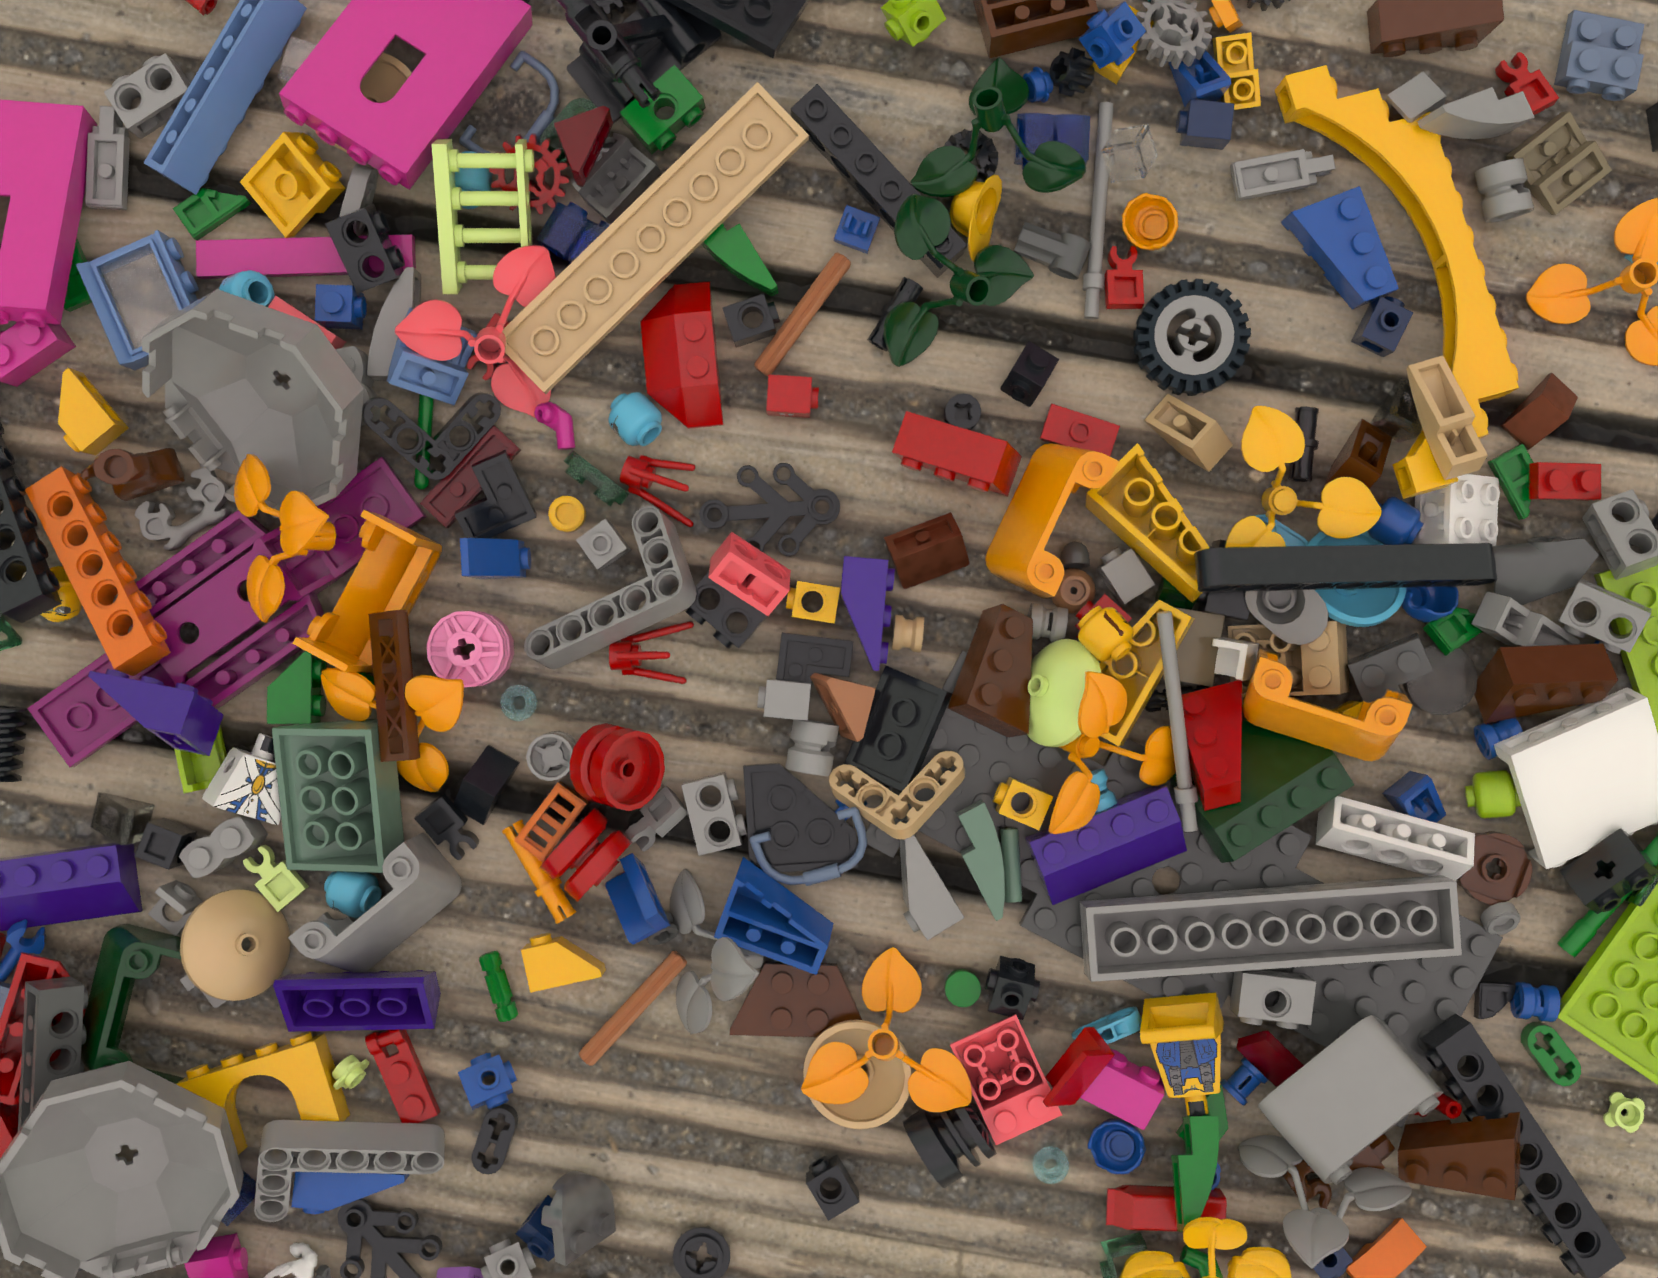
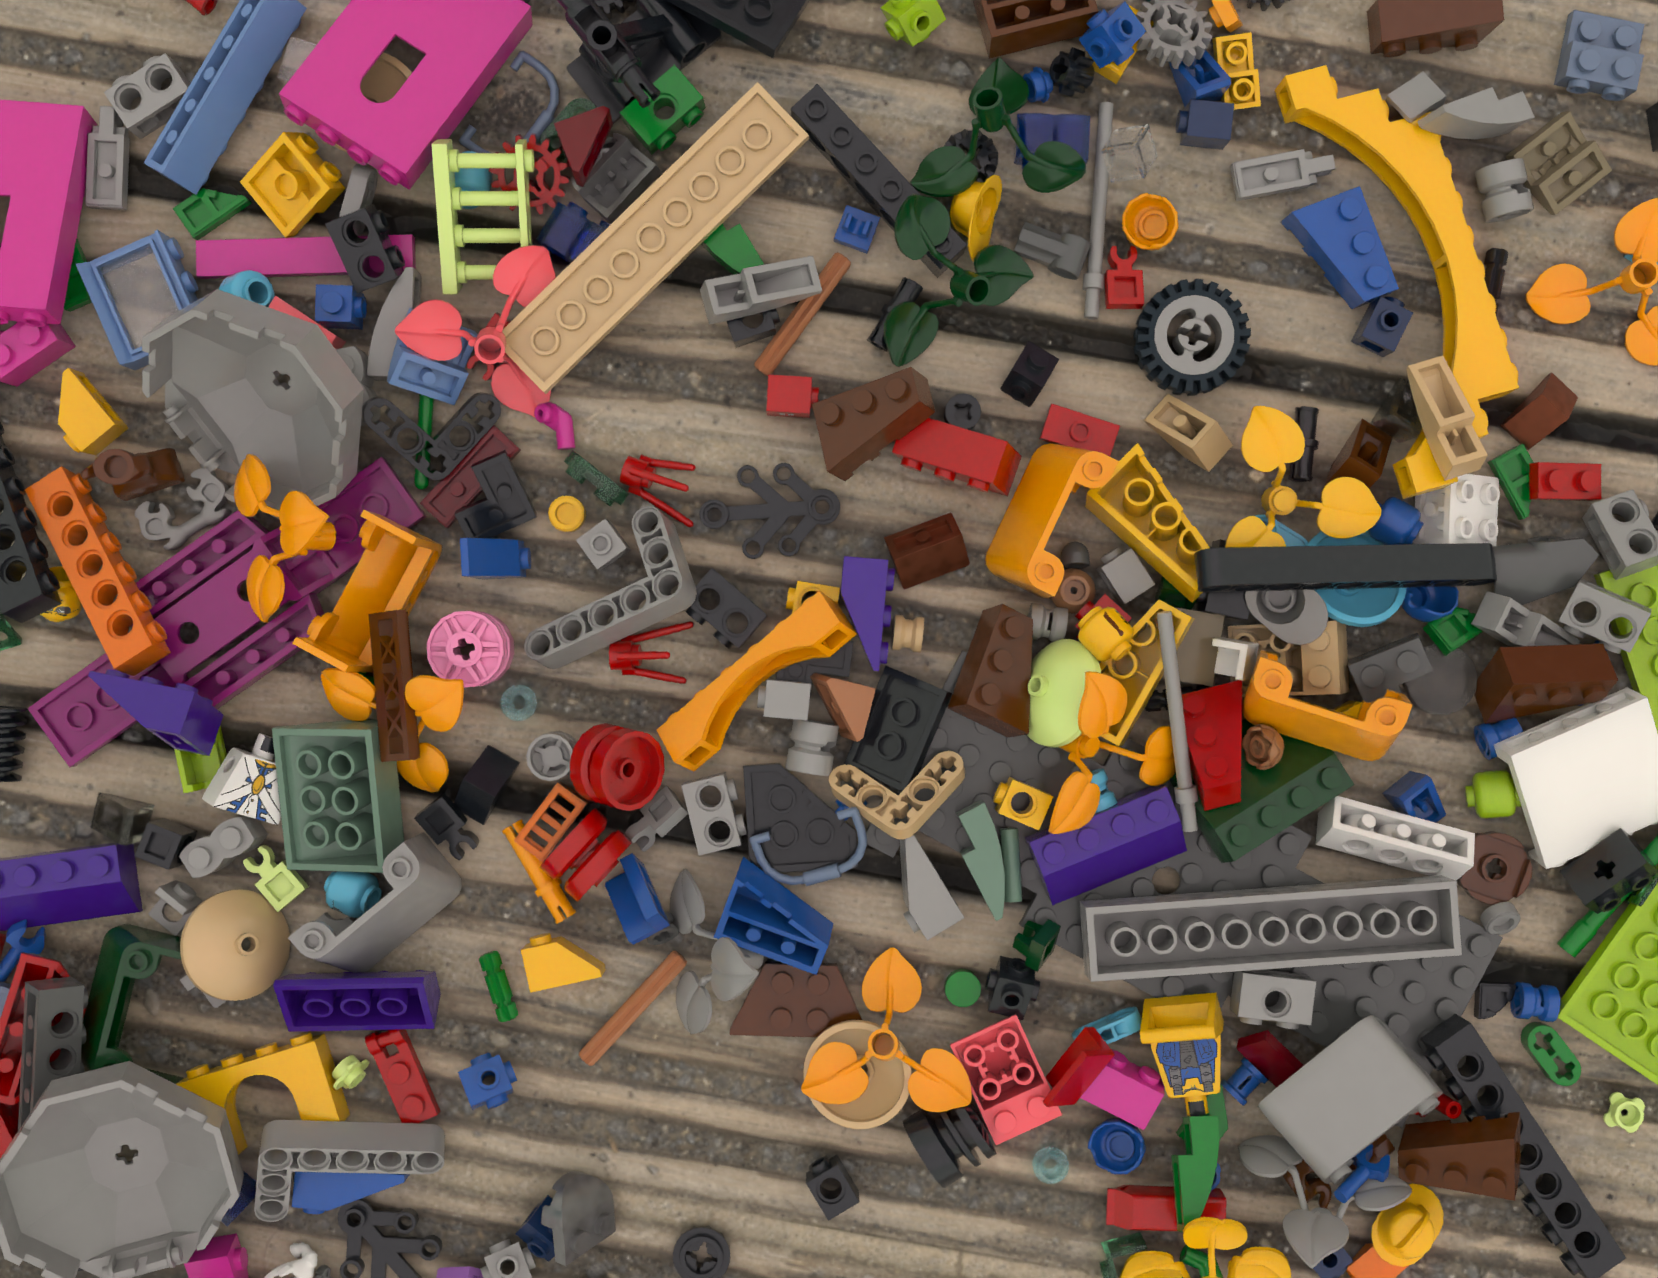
green slope [267,651,327,724] -> none
black beam [471,1104,518,1175] -> none
medium azure head [608,392,662,446] -> none
red wedge [640,282,724,429] -> none
coral brick [708,532,791,616] -> none
red plate [1495,52,1559,115] -> none
none -> light orange arch [656,591,857,772]
none -> light grey slope [700,256,823,325]
none -> reddish brown wedge [812,367,935,481]
none -> dark green tile [1013,919,1061,972]
none -> medium nougat plate [1242,724,1284,770]
none -> blue bar [1334,1144,1390,1203]
none -> yellow piece [1371,1183,1444,1267]
none -> black axle [1484,248,1508,316]

